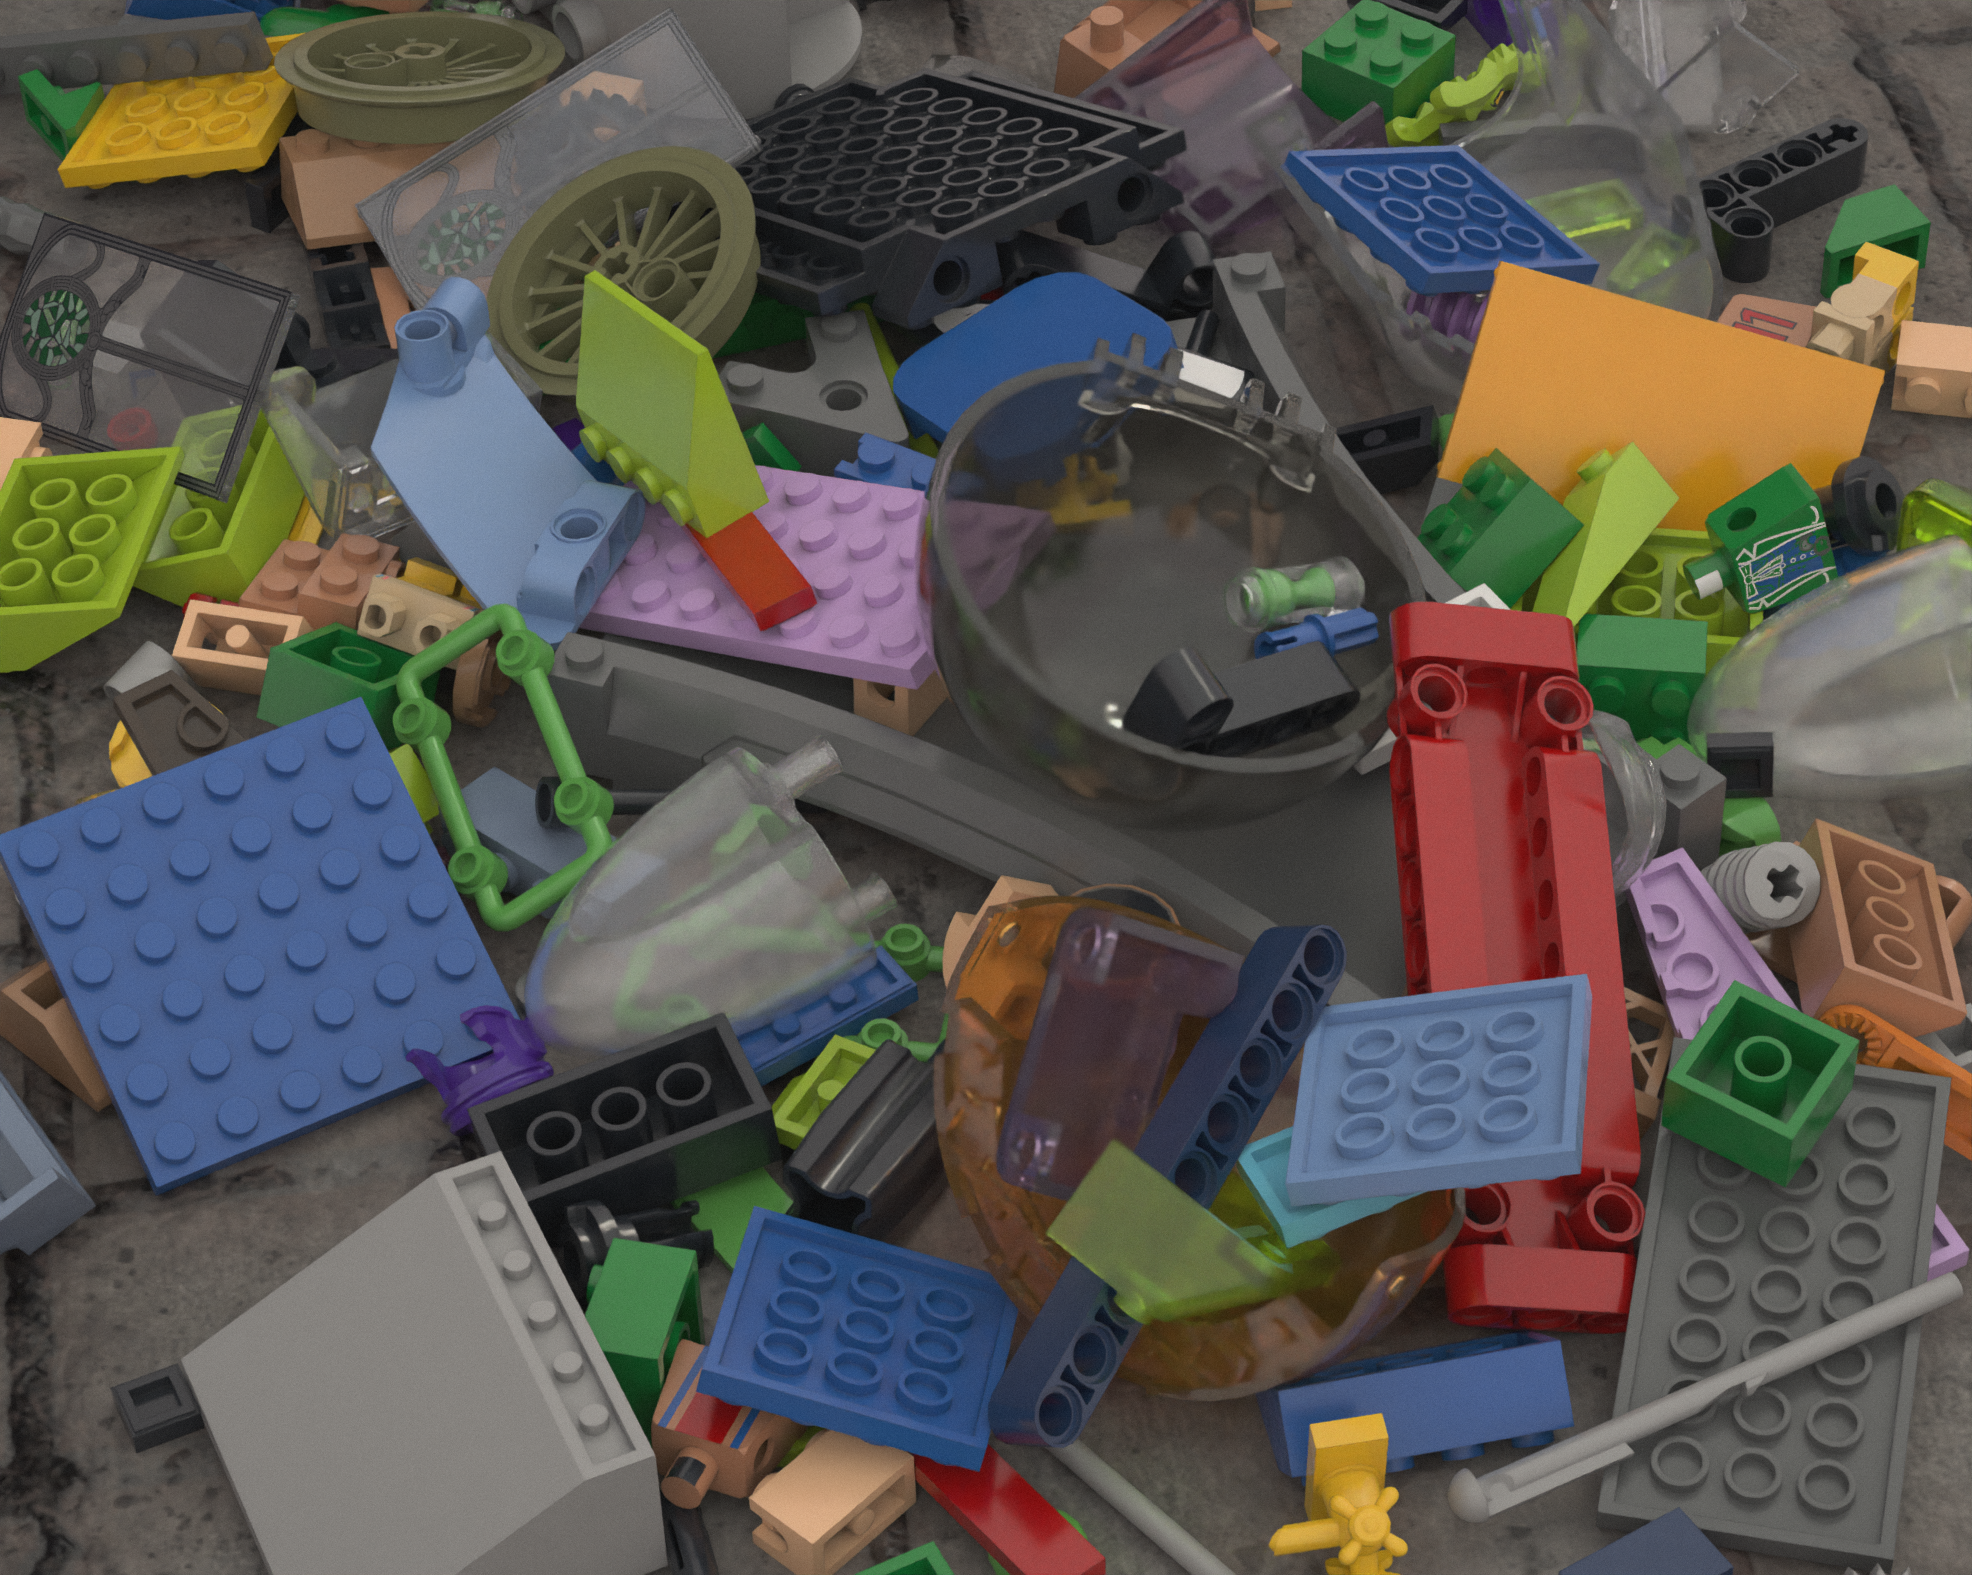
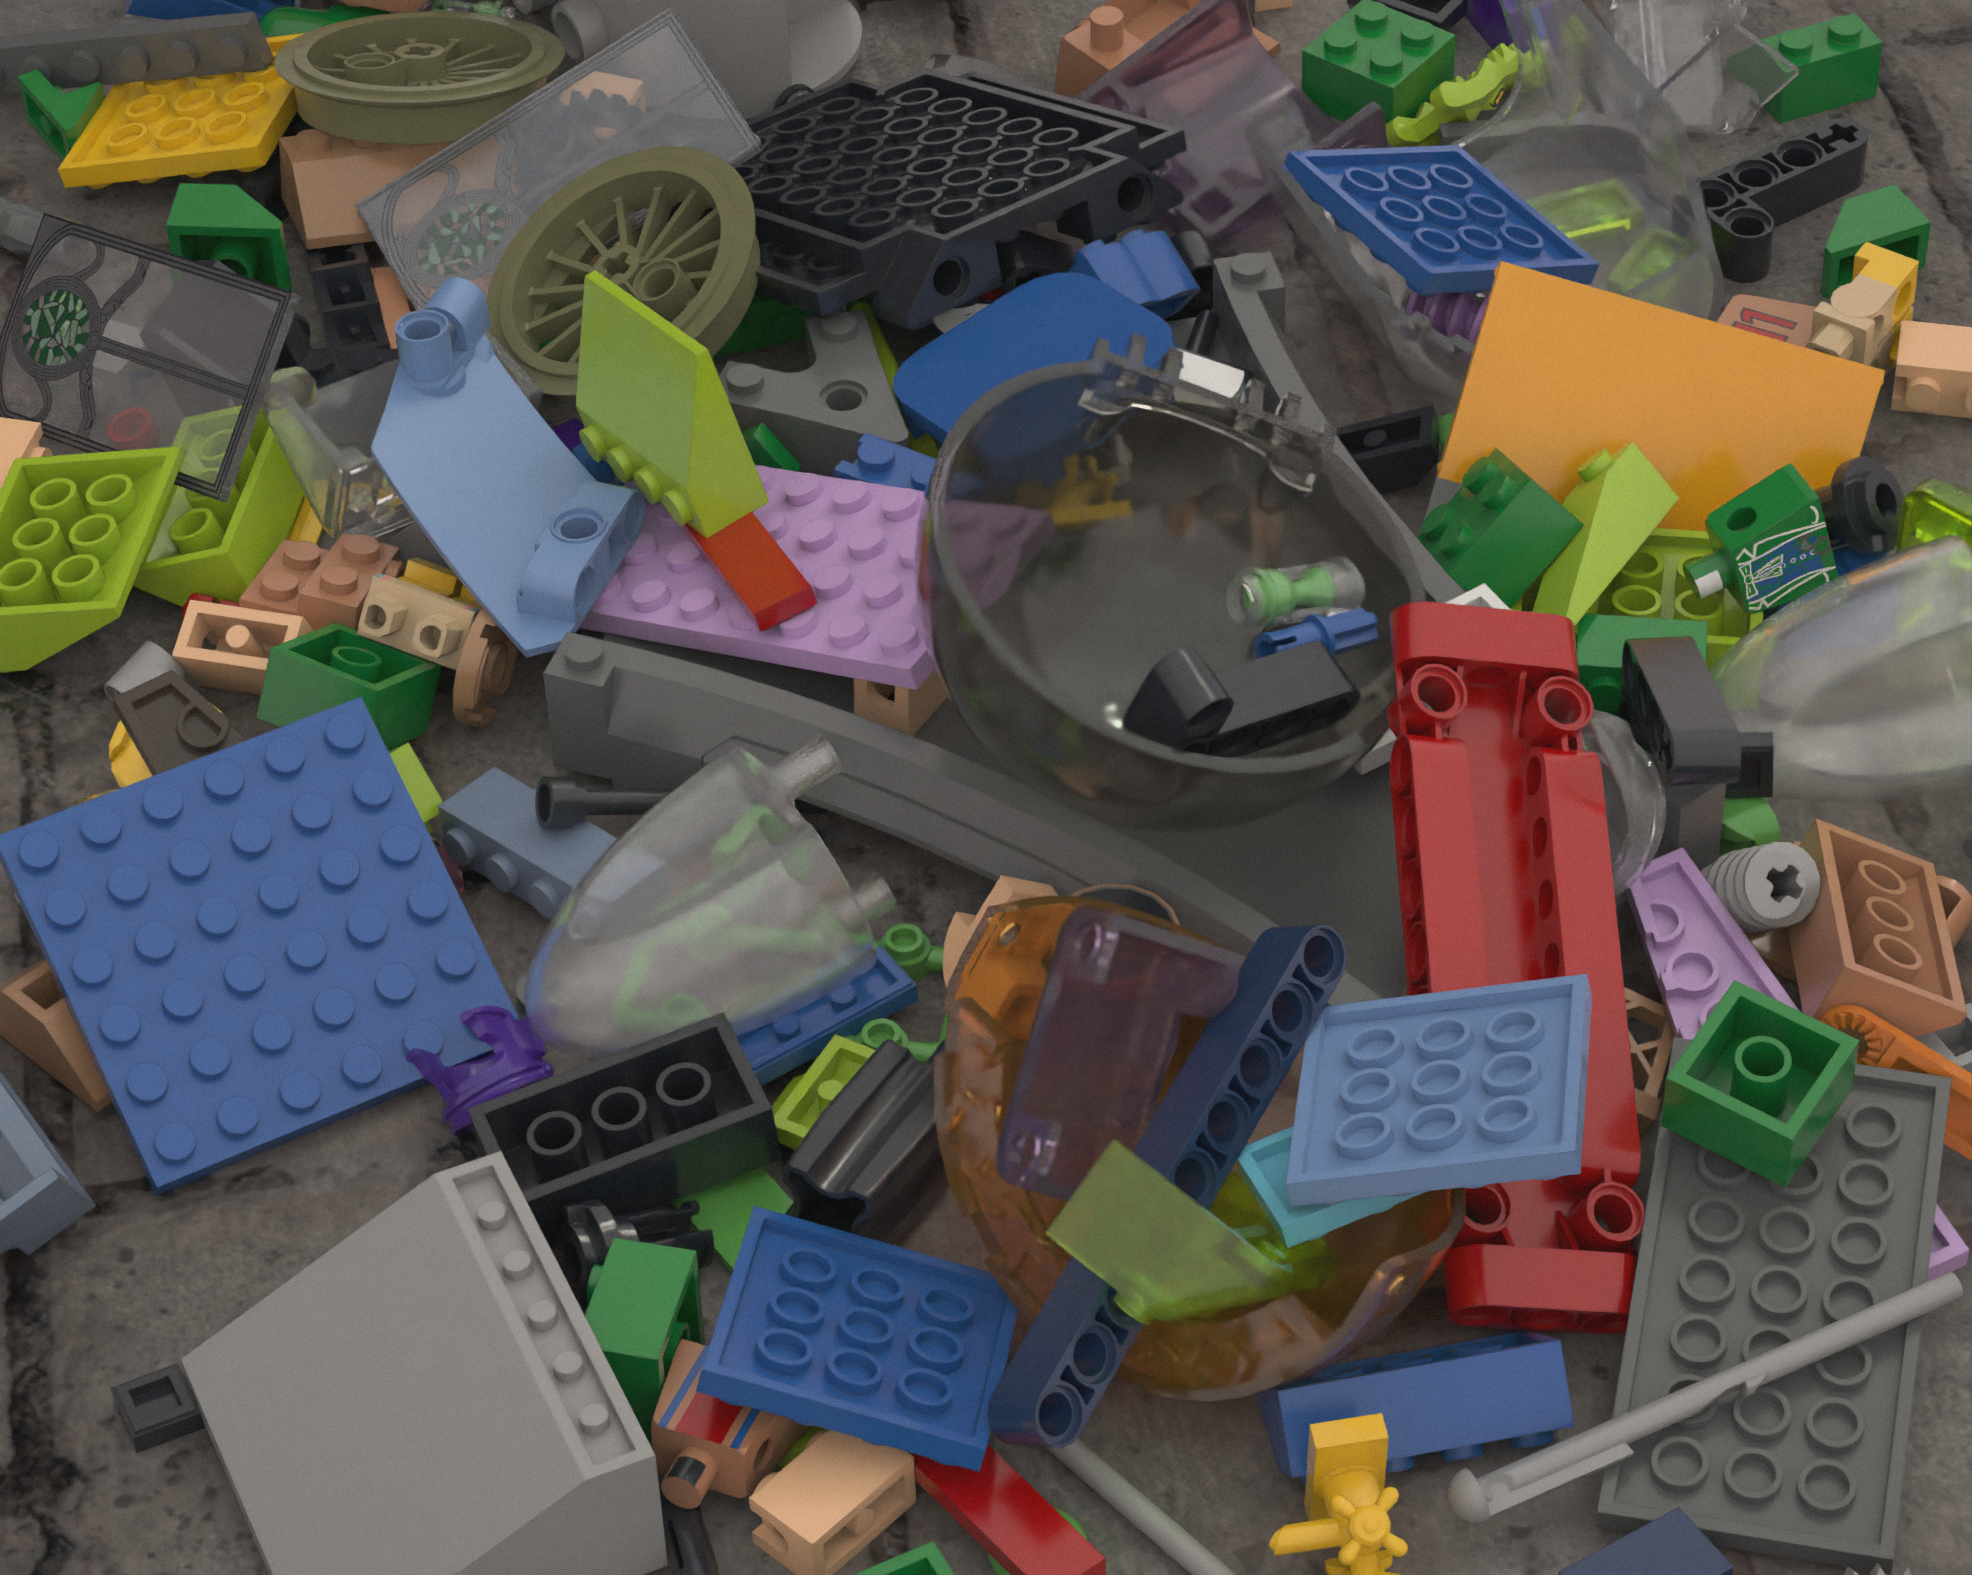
bright green bar [393,603,614,932] -> none
none -> green slope [166,183,296,312]
none -> blue brick [1067,229,1201,319]
none -> black beam [1619,636,1741,786]
none -> green slope [1726,13,1882,124]

